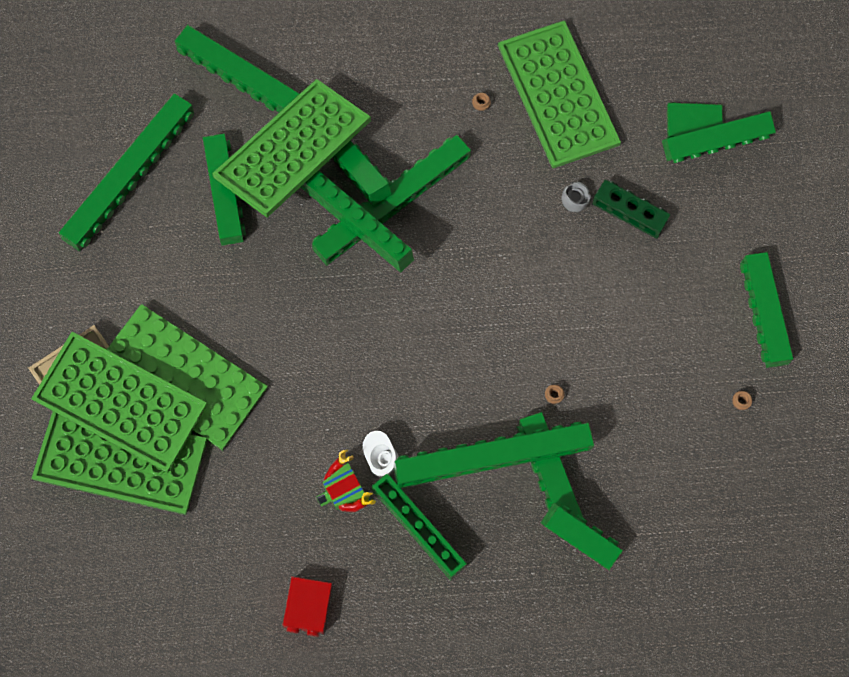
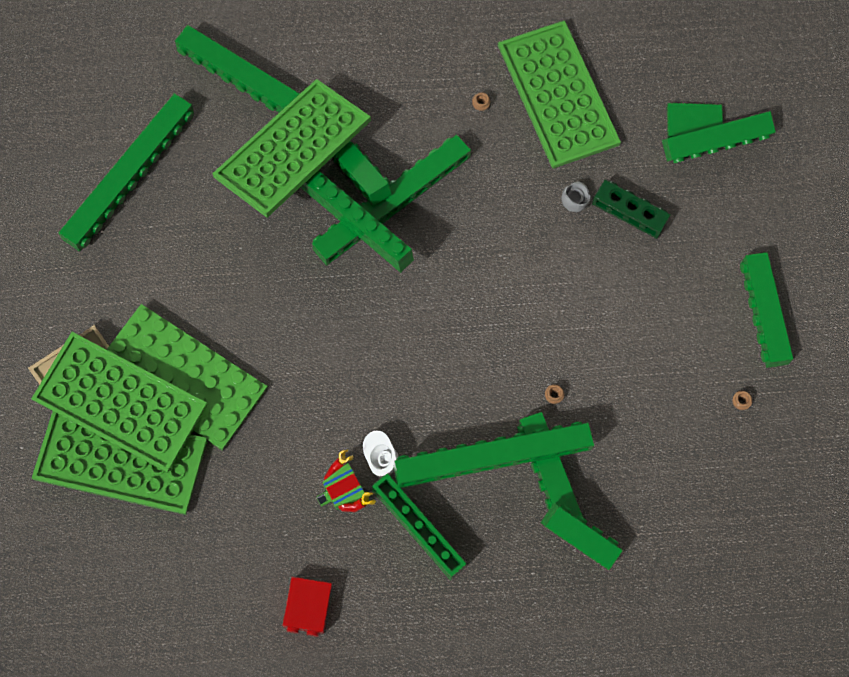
green brick [203,134,246,246] -> none

